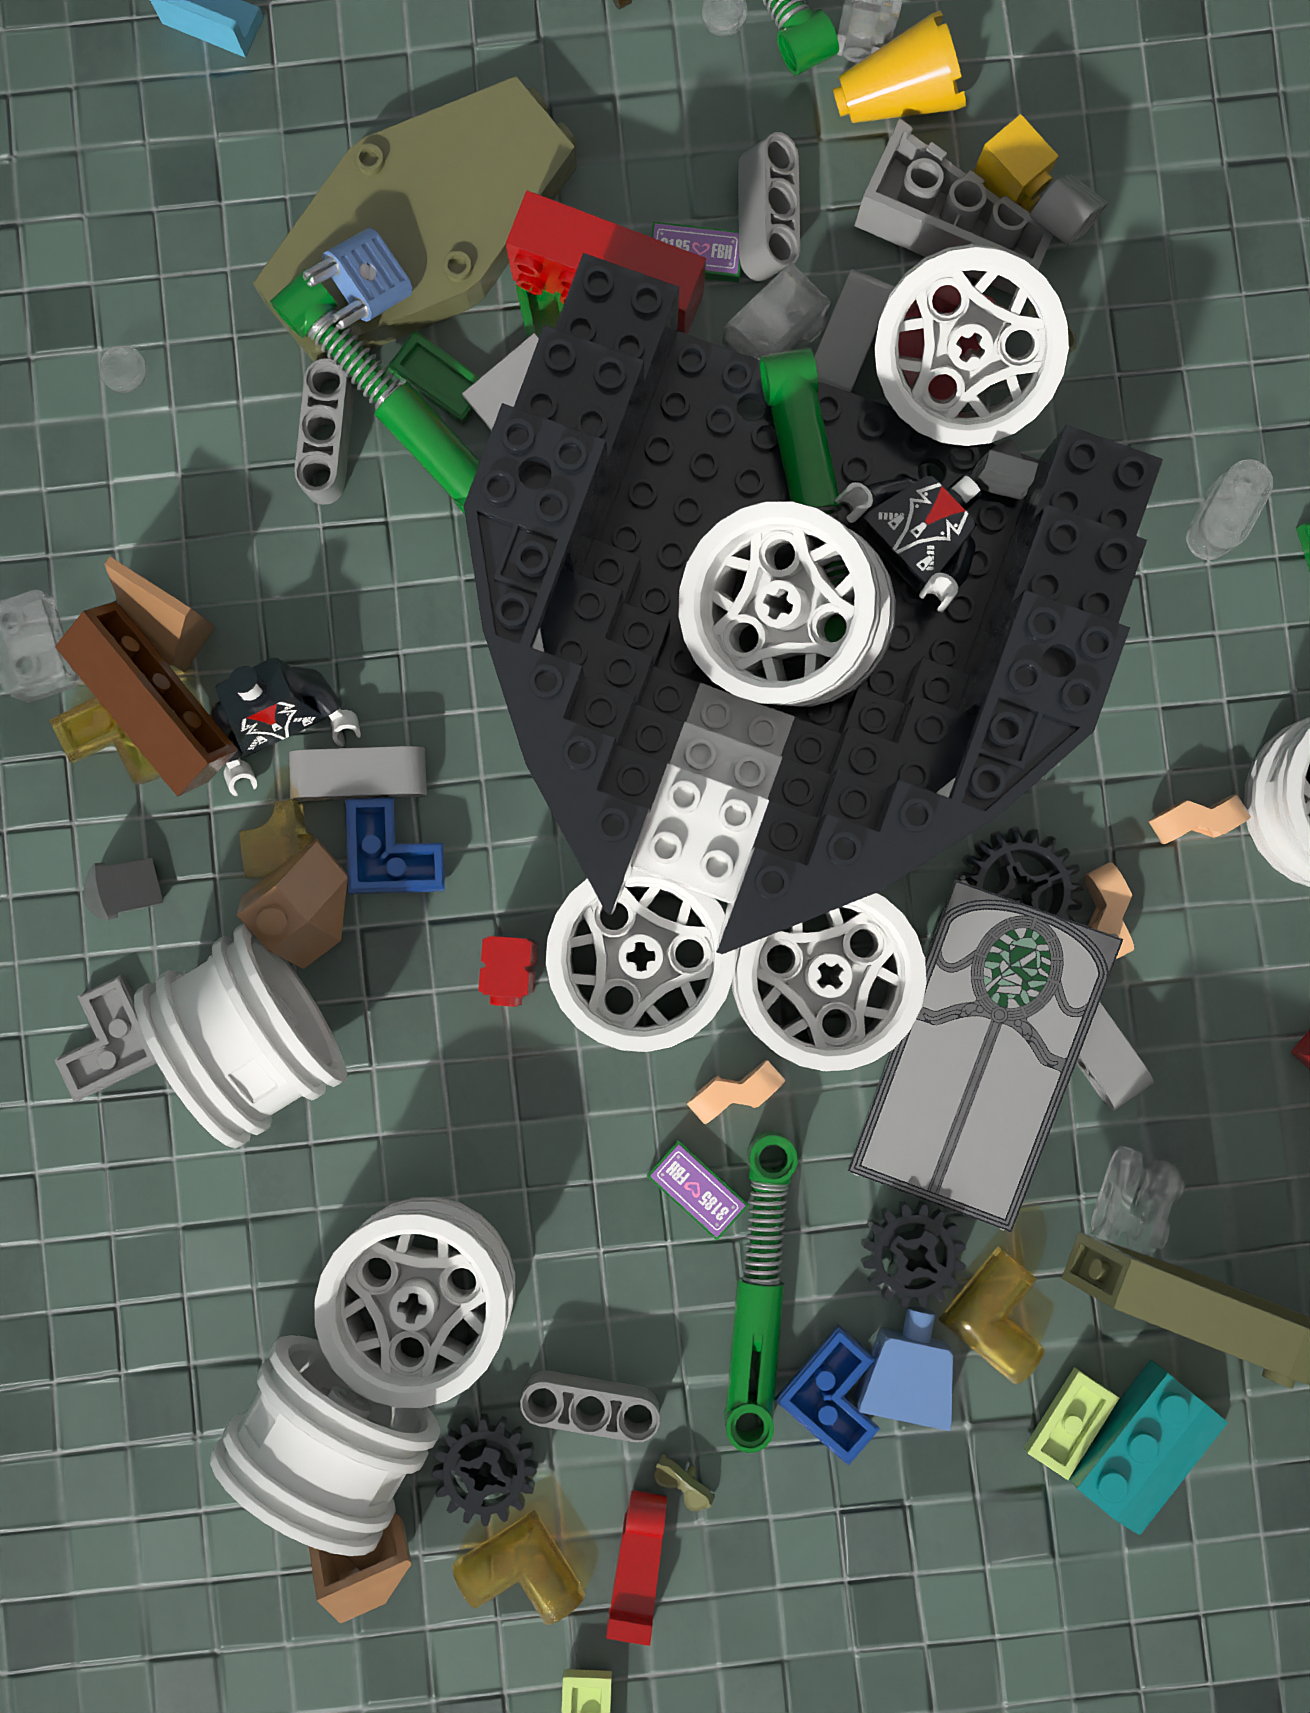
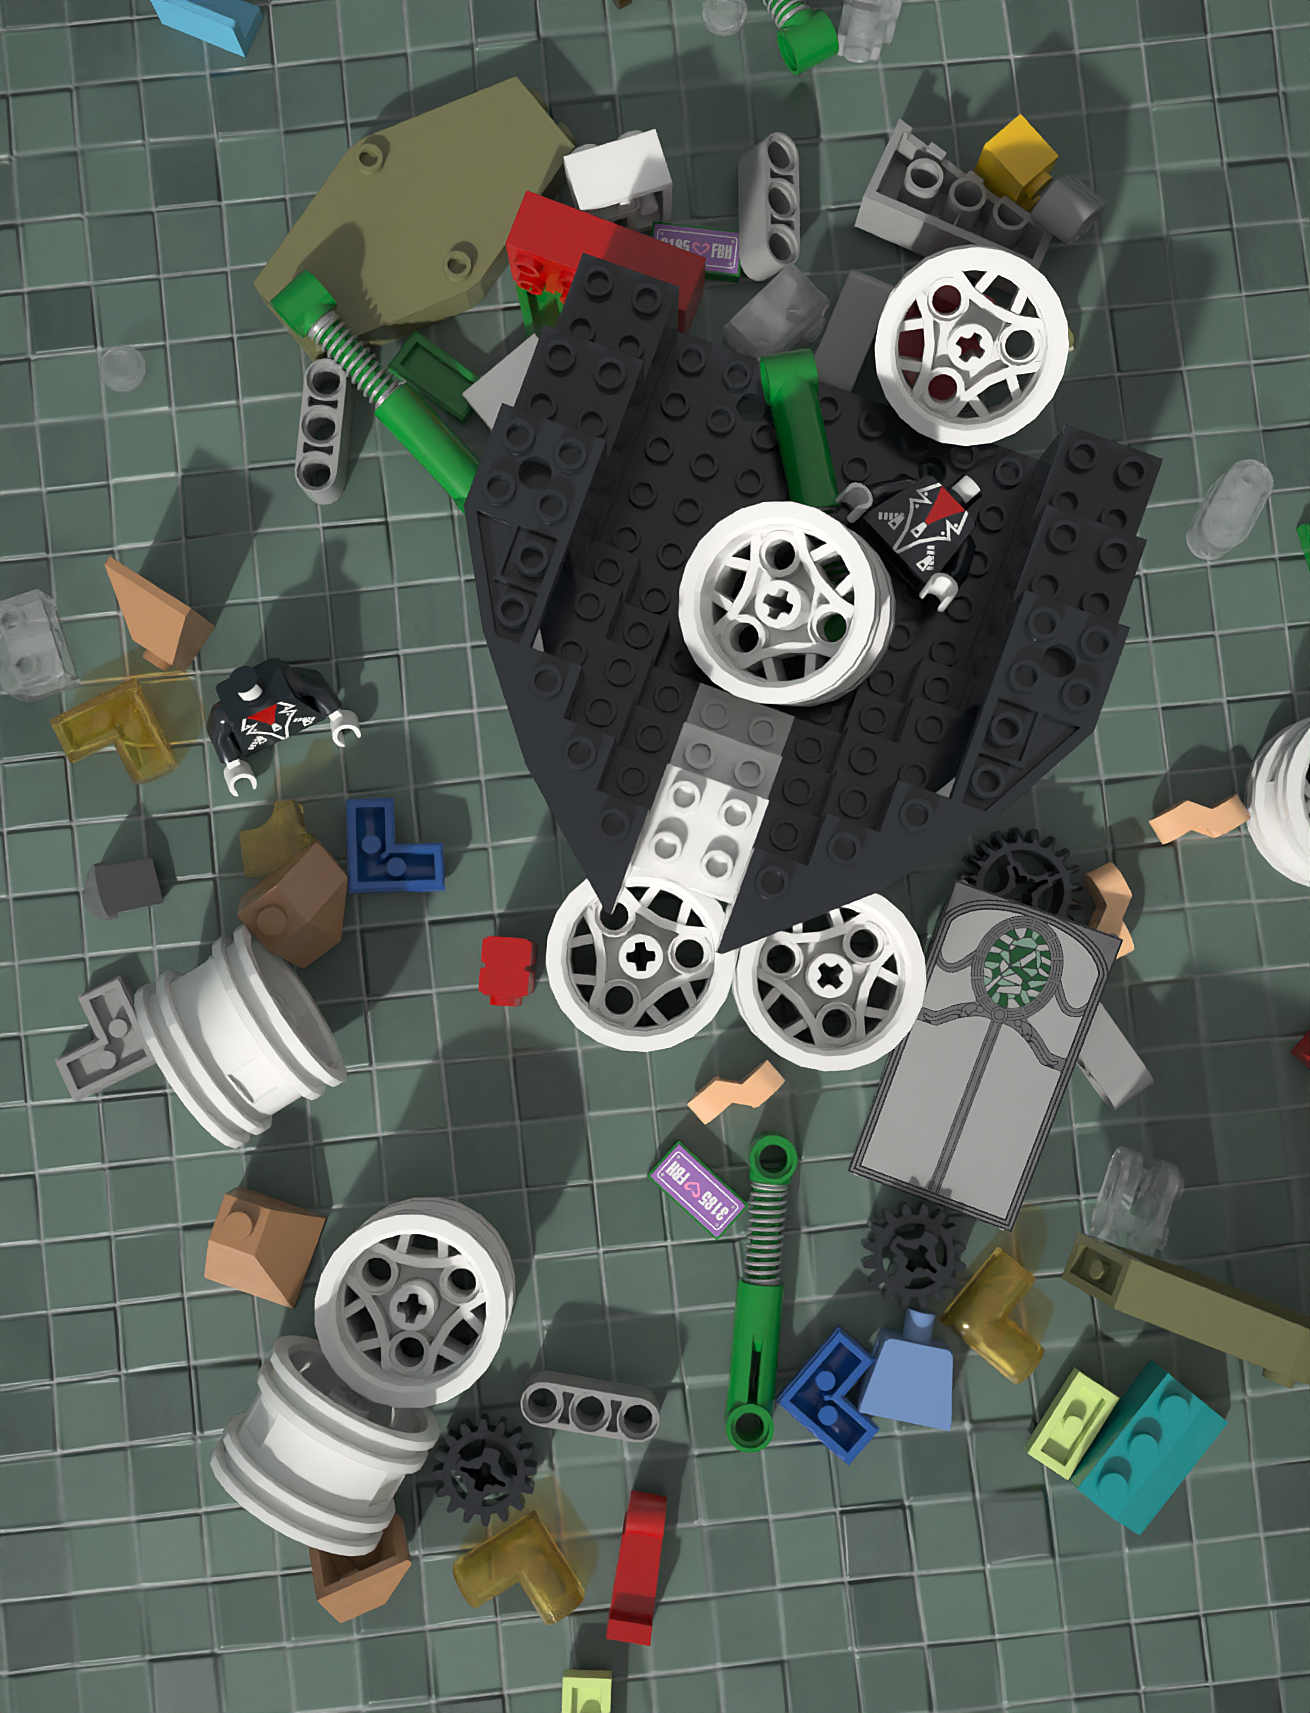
reddish brown brick [55,601,238,797] -> none
light grey beam [289,746,427,801] -> none
medium blue piece [303,227,412,329] -> none
olive piece [654,1454,715,1511] -> none
yellow cone [832,10,966,123] -> none
dark grey tile [969,439,1038,500] -> none
none -> medium nougat slope [204,1186,327,1309]
none -> white brick [563,129,672,233]

